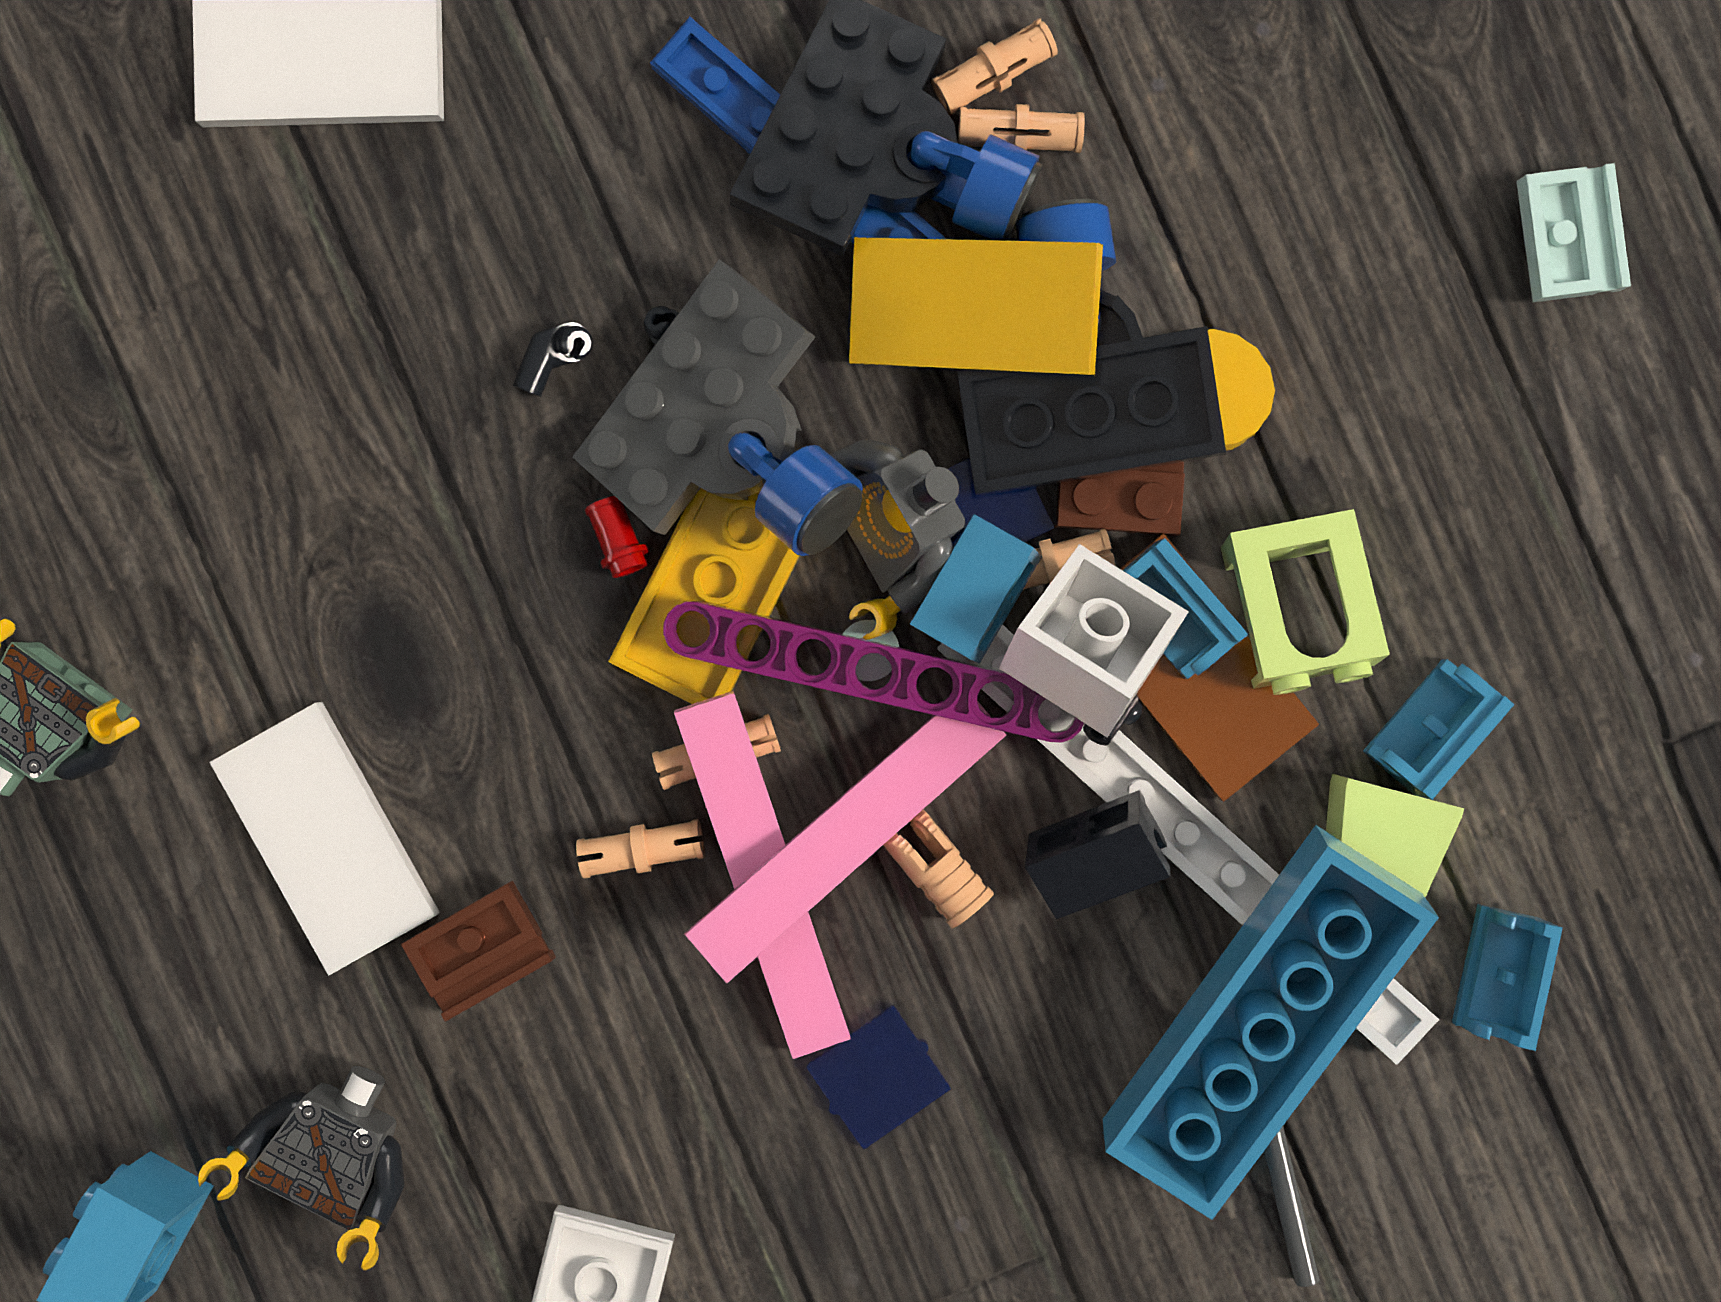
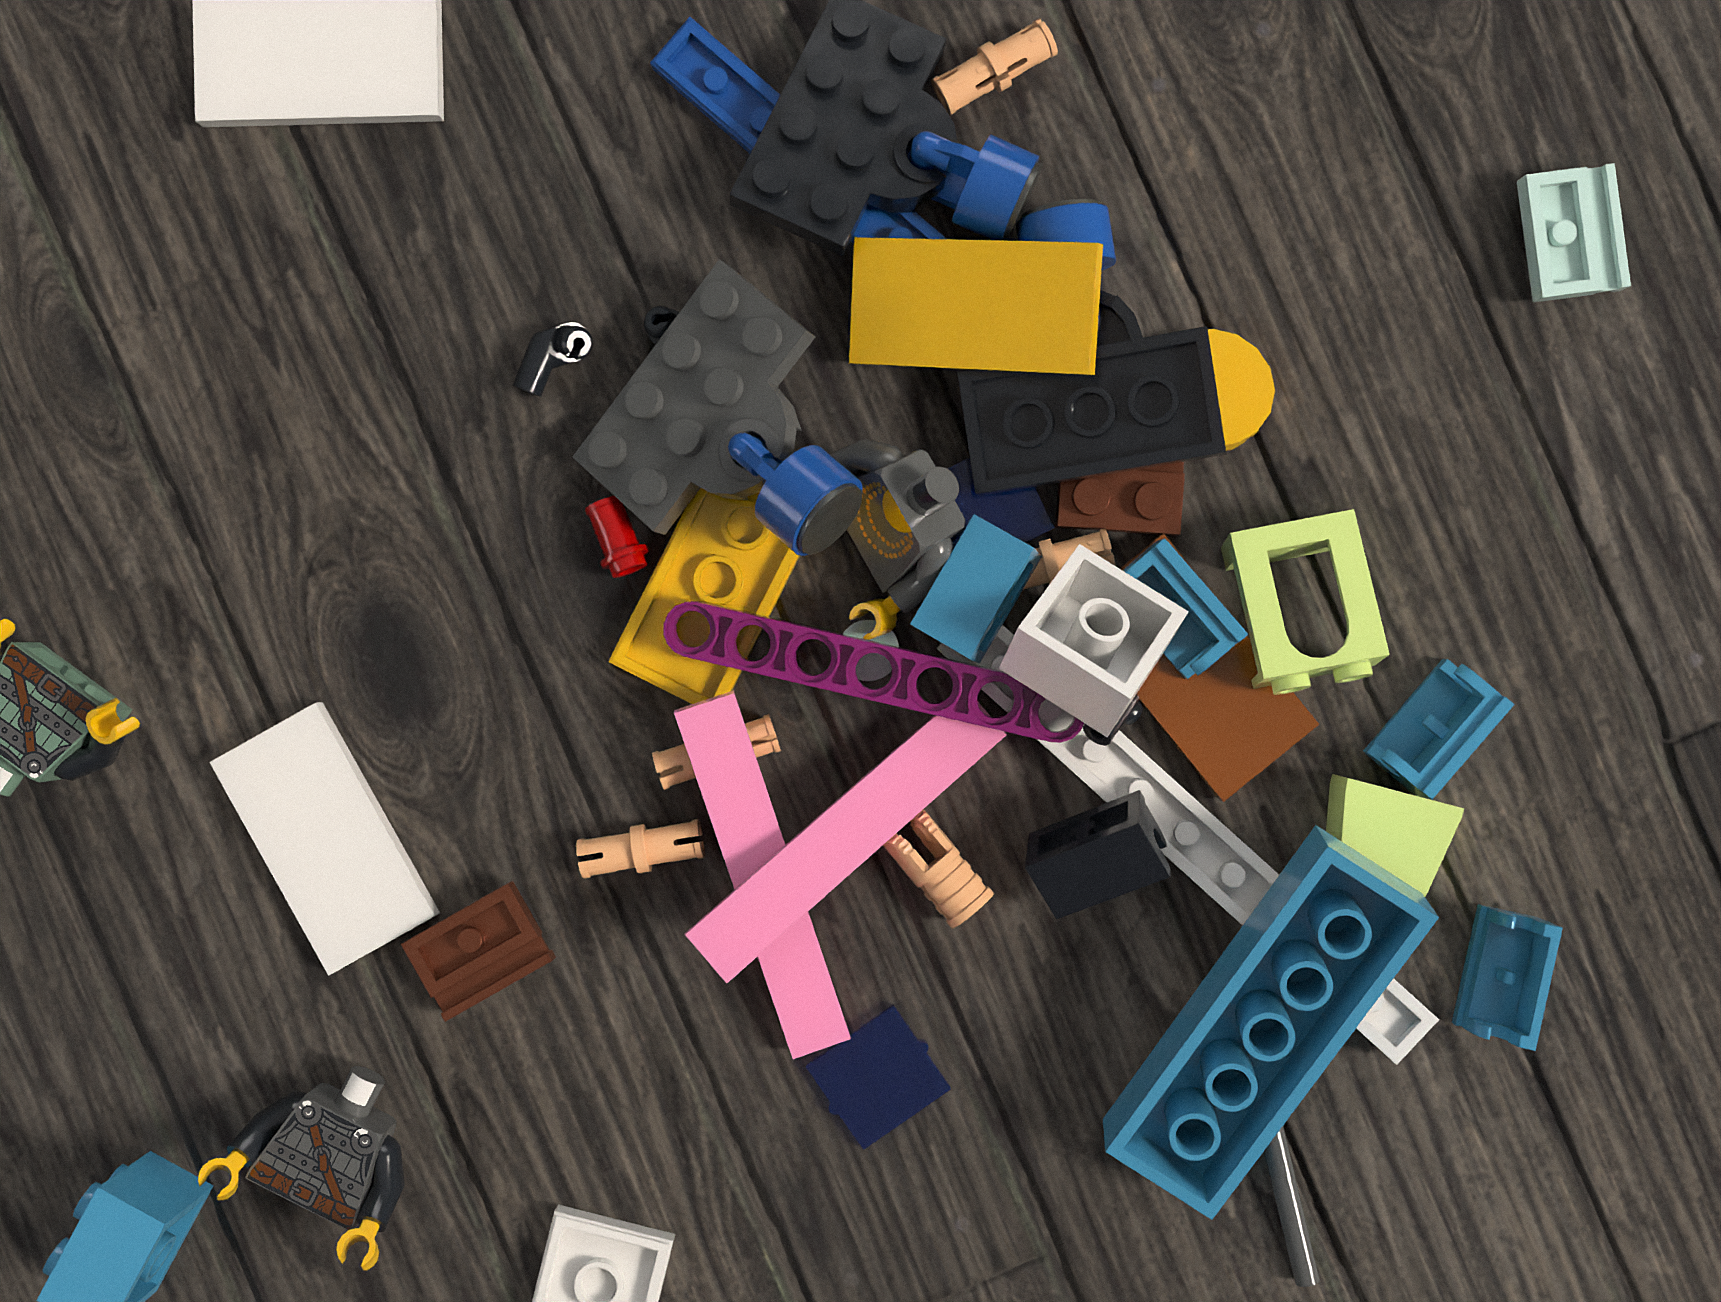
light nougat pin [958,104,1085,153] -> none

